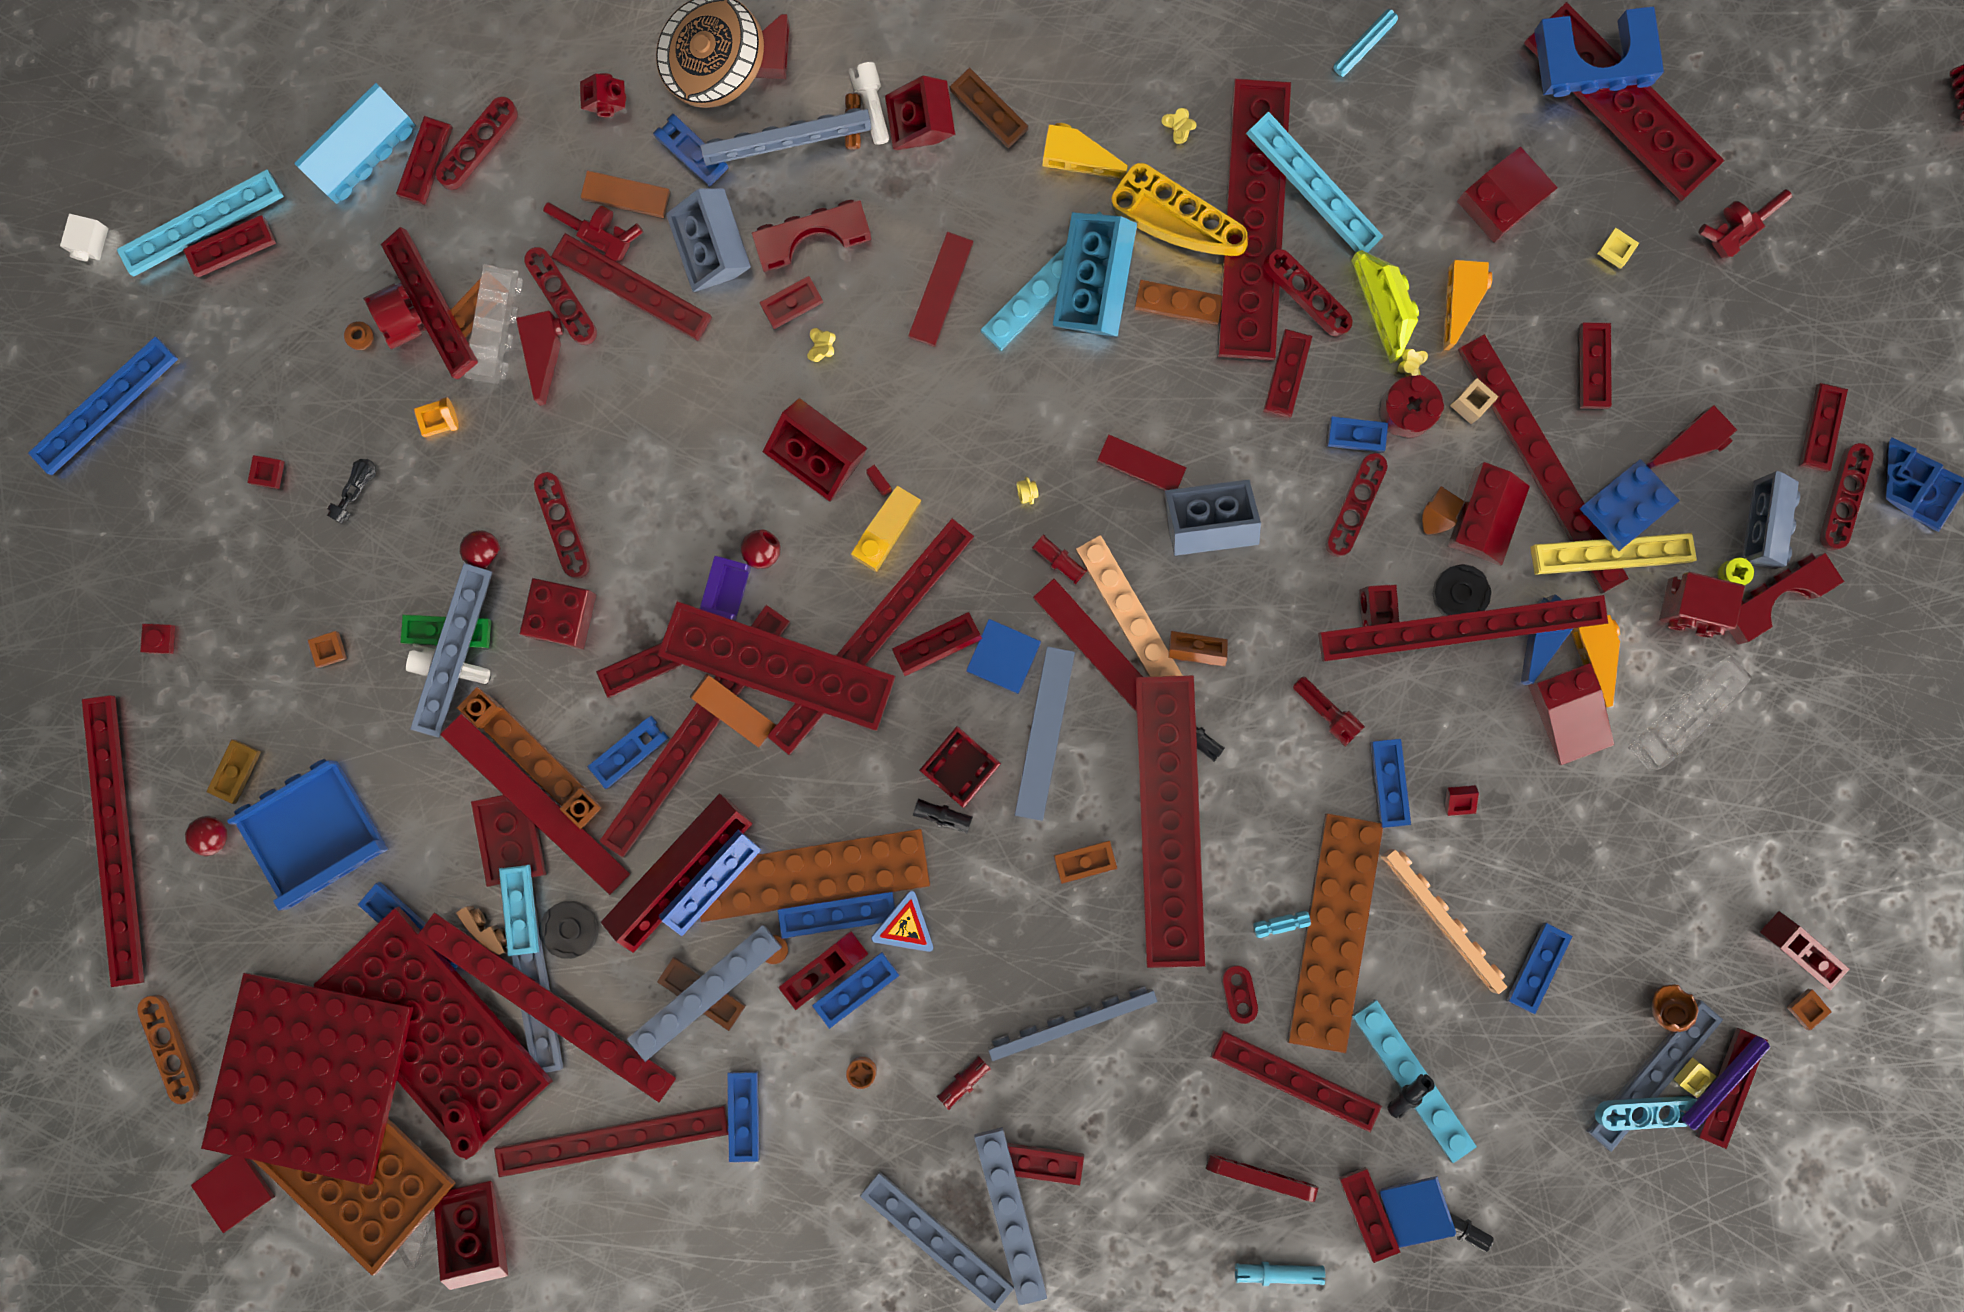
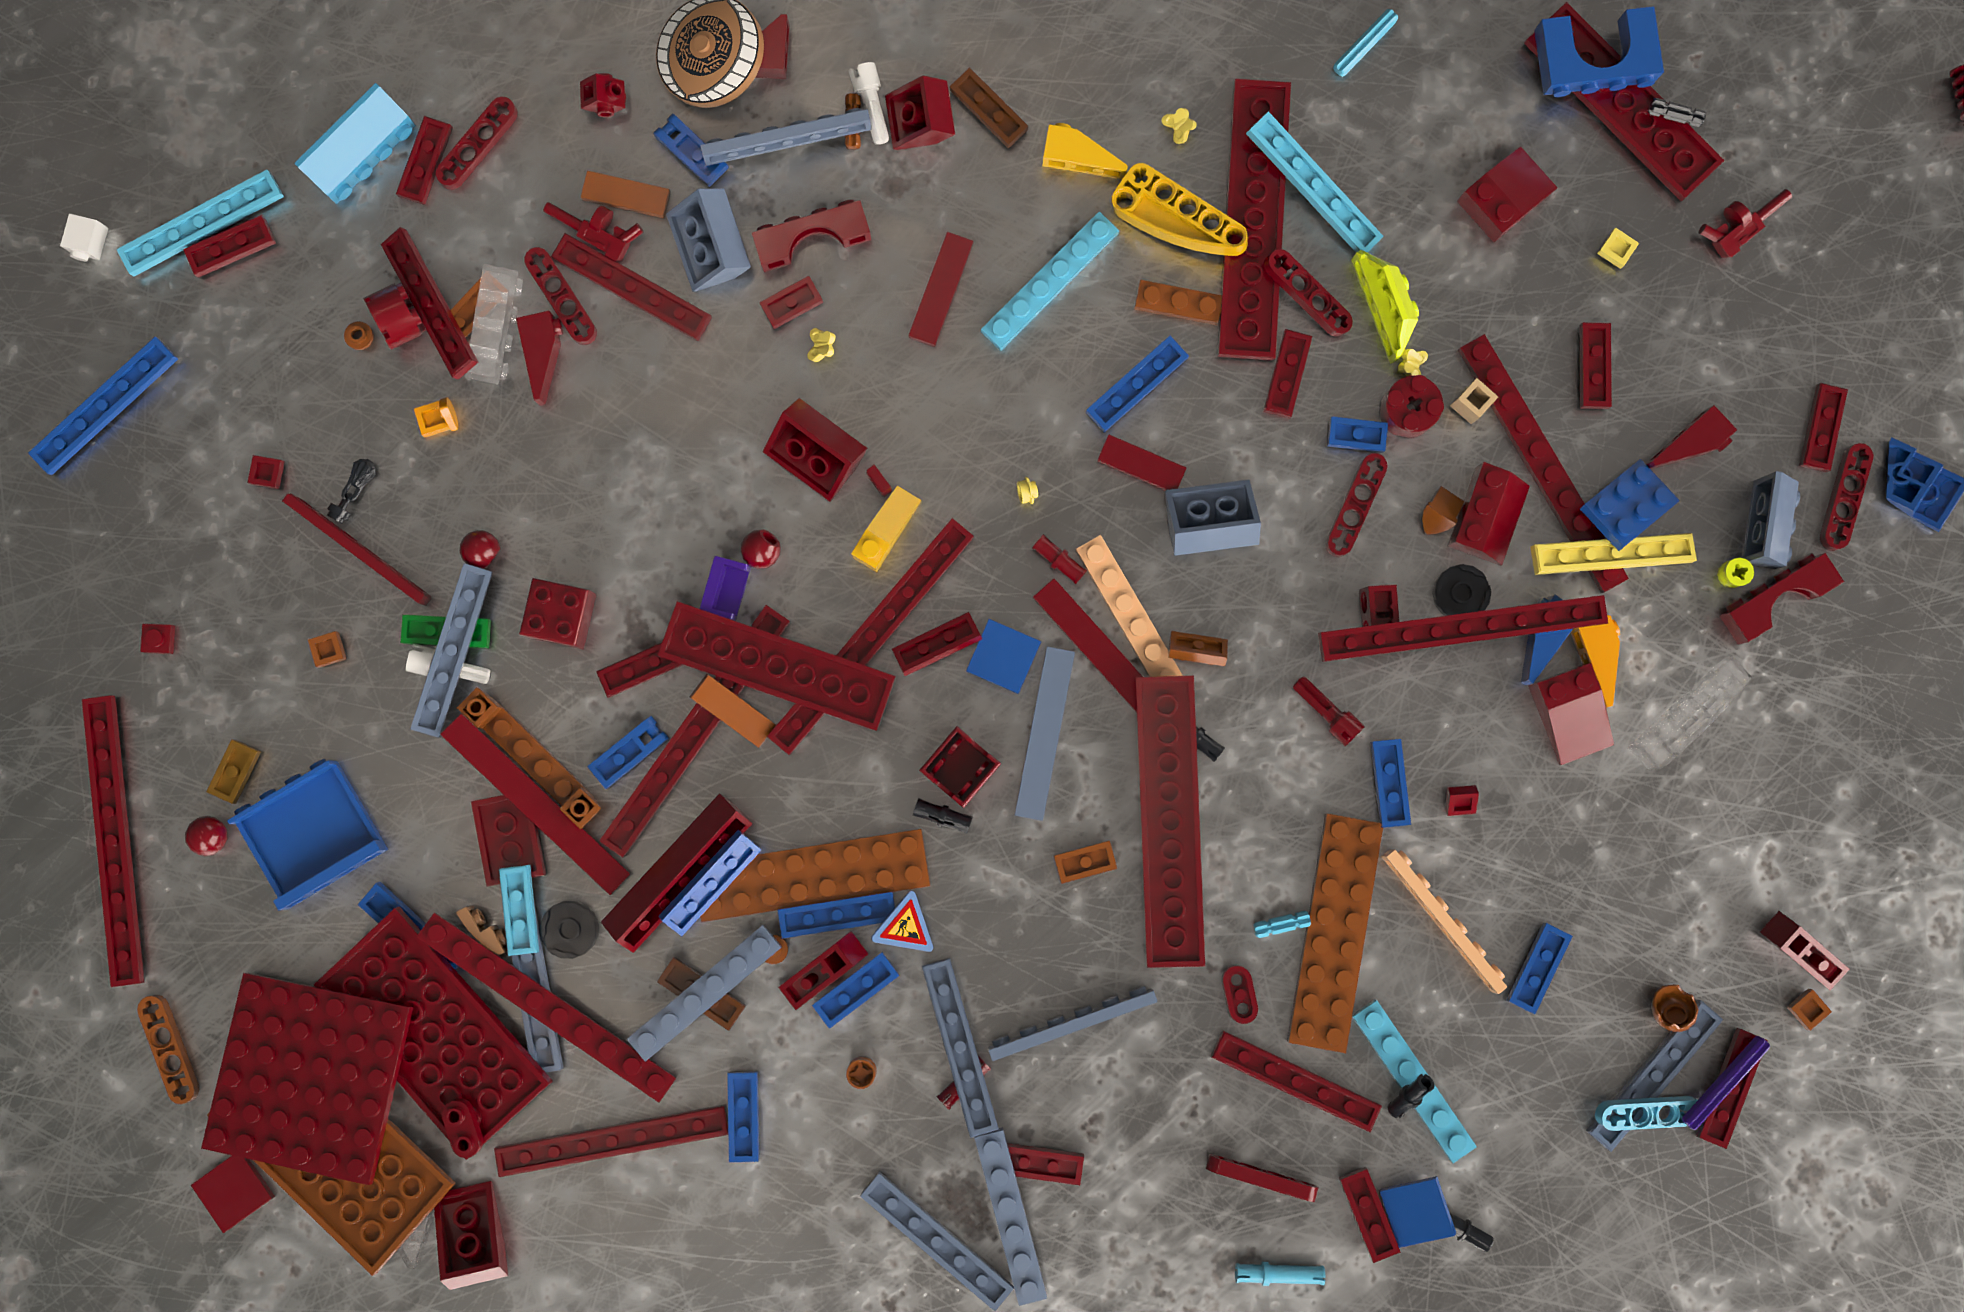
dark red beam [534,472,590,579] -> none
dark azure slope [1053,212,1137,337] -> none
light orange slope [1444,260,1492,351] -> none
dark red piece [1659,571,1745,638] -> none
light yellow plate [1674,1057,1717,1098] -> none
none -> dark red tile [282,493,432,606]
none -> sand blue tile [922,958,999,1138]
none -> blue plate [1086,336,1189,433]
none -> axle [1648,98,1706,127]

